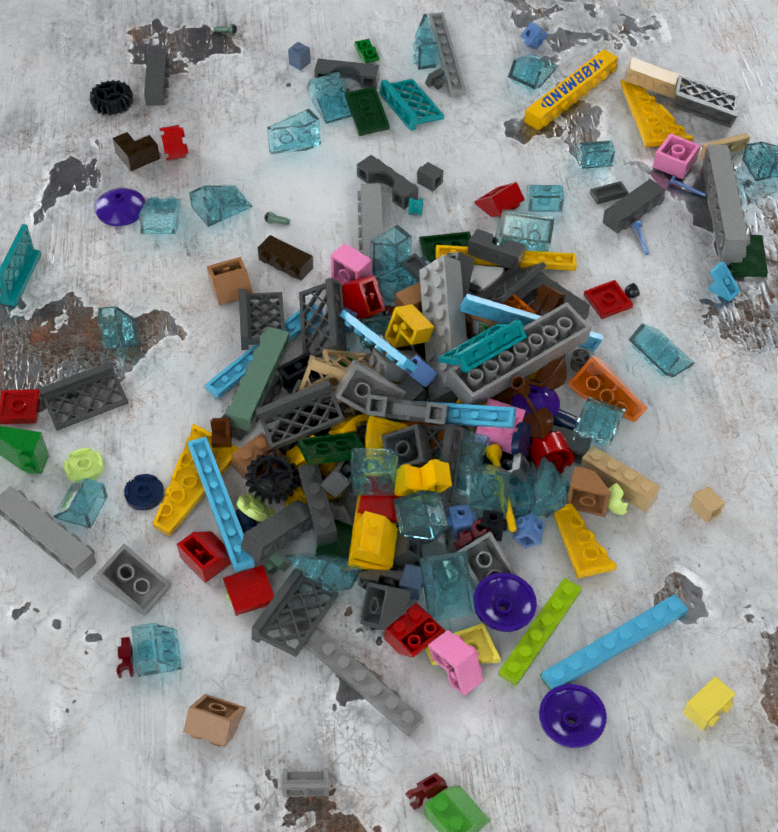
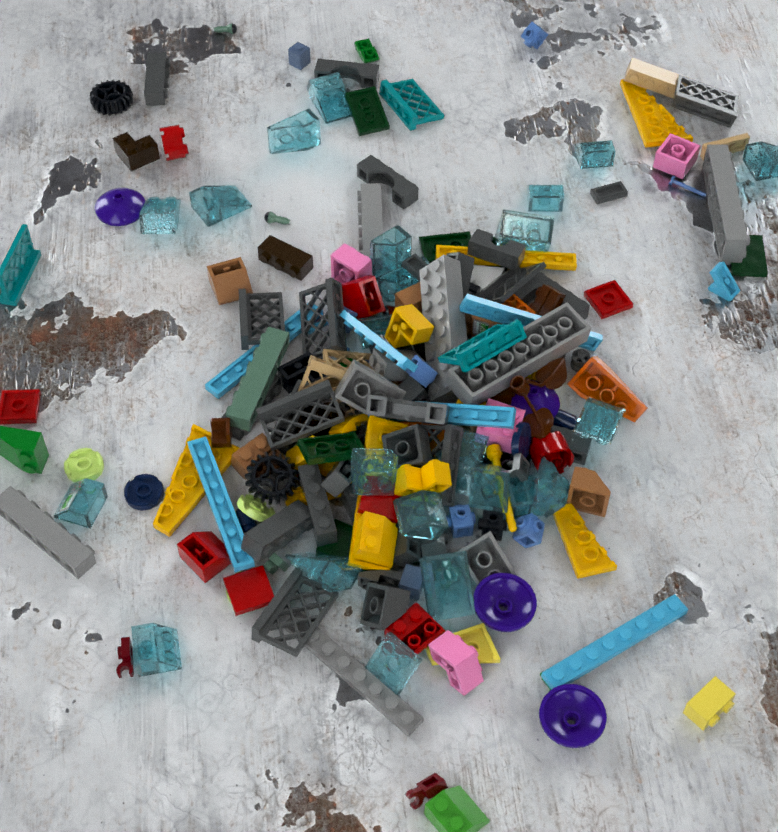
dark grey fence [39,362,129,431] -> none
light grey slope [93,543,171,616] -> none
clear light blue slope [98,306,141,348] -> none
medium nougat slope [183,694,246,746] -> none
light grey hinge [282,768,329,797] -> none
teal wheel [408,198,423,215] -> none
clear light blue slope [413,14,437,70] -> none
dark grey brick [417,162,444,192] -> none
dark grey tile [425,68,445,90] -> none
light grey plate [428,12,466,97] -> none
dark red plate [453,519,489,550] -> none
red slope [474,182,525,218] -> none
lime plate [498,578,582,686] -> none
clear light blue slope [508,53,558,90] -> none
yellow brick [524,49,619,131] -> none
tan brick [580,446,660,512] -> none
dark grey brick [602,179,665,234] -> none
yellowish green hair [607,483,629,515] -> none
black hinge [625,283,640,298] -> none
clear light blue slope [628,323,695,377] -> none
medium blue piece [632,220,649,255] -> none
tan brick [691,486,725,523] -> none
none -> clear light blue plate [365,632,423,695]

